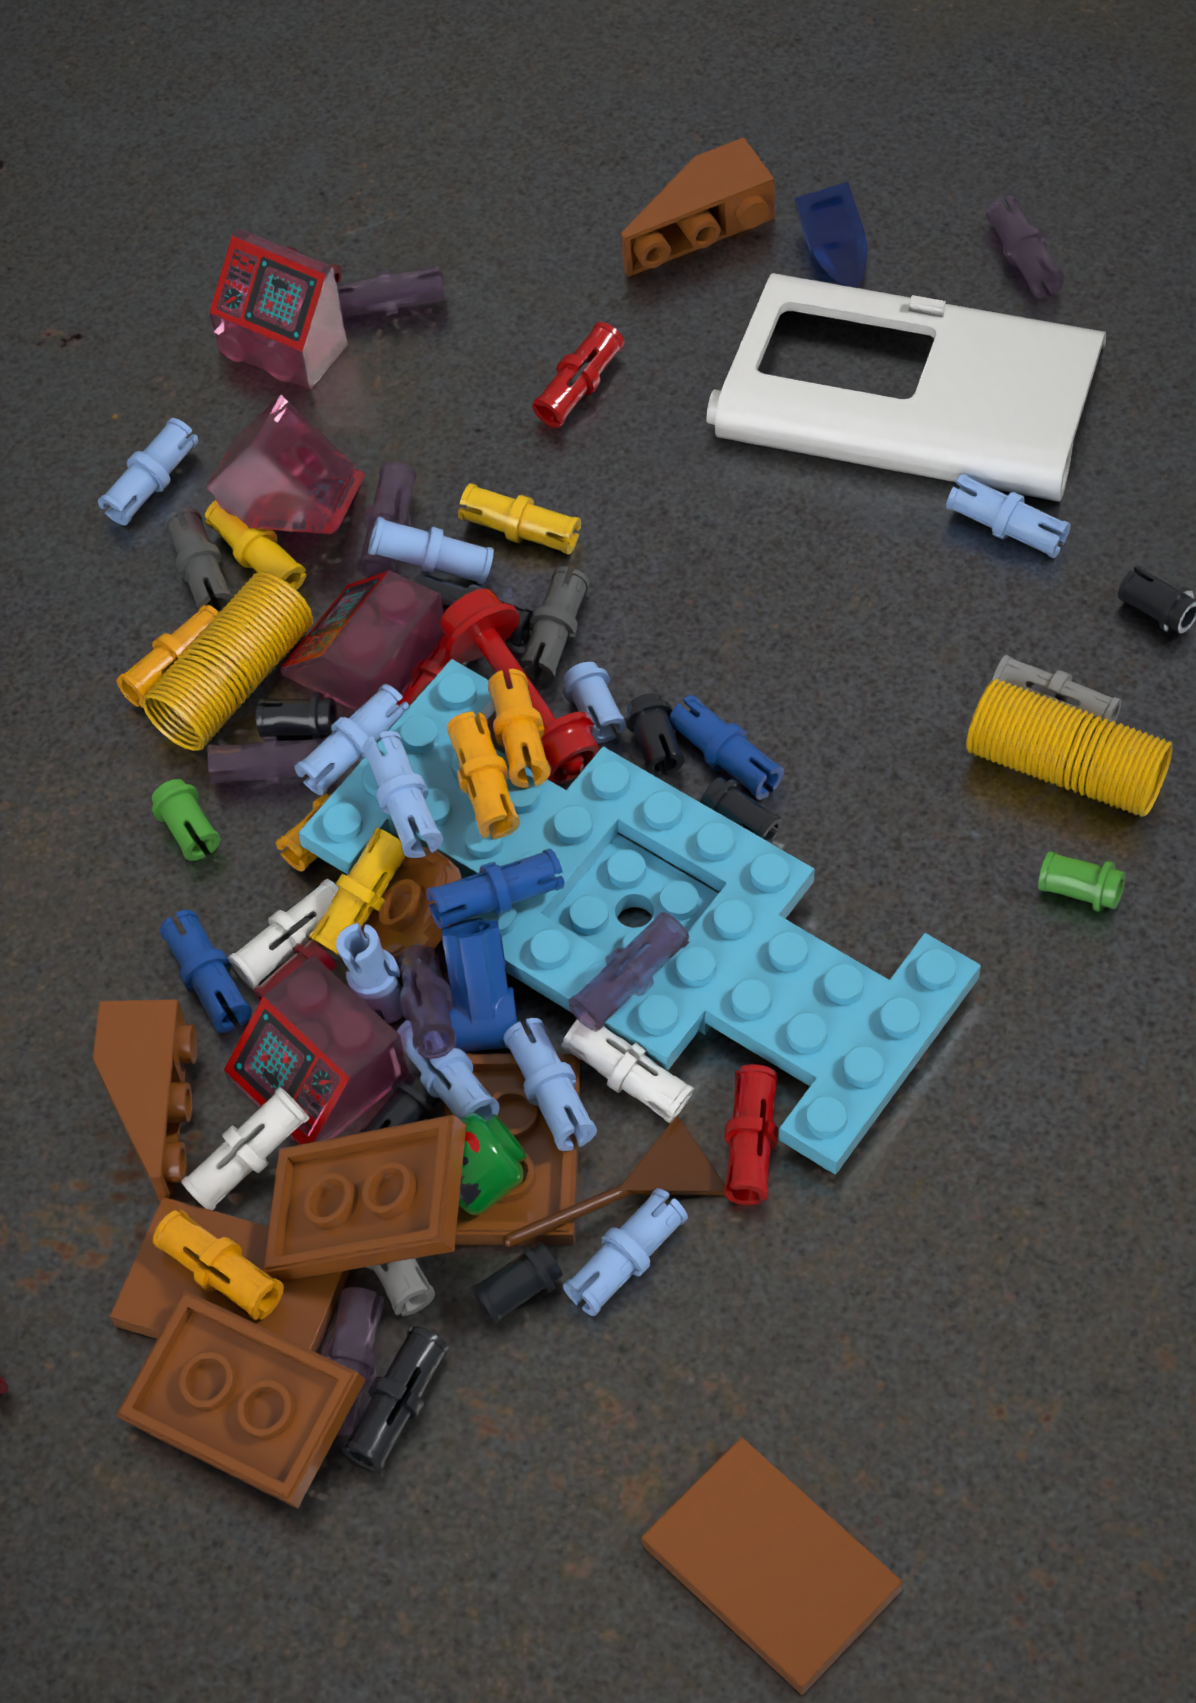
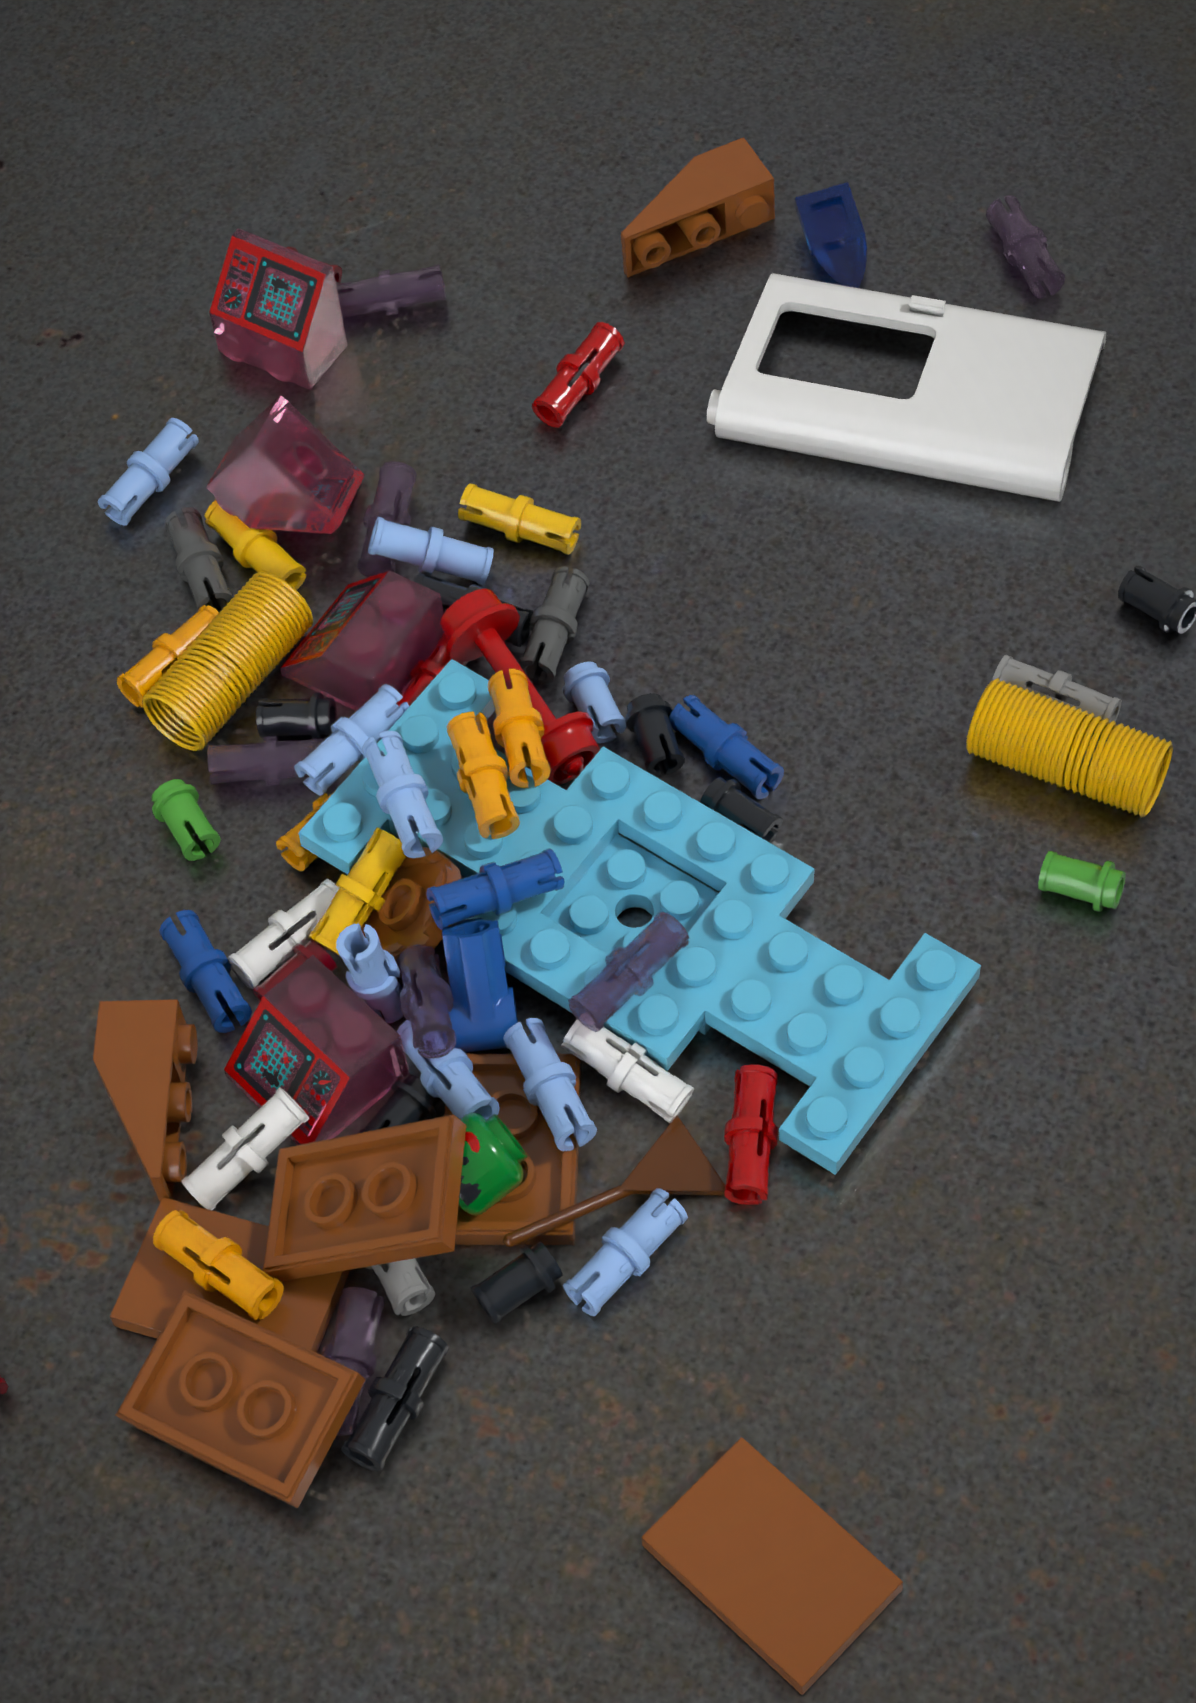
light blue pin [946,473,1071,559] -> none

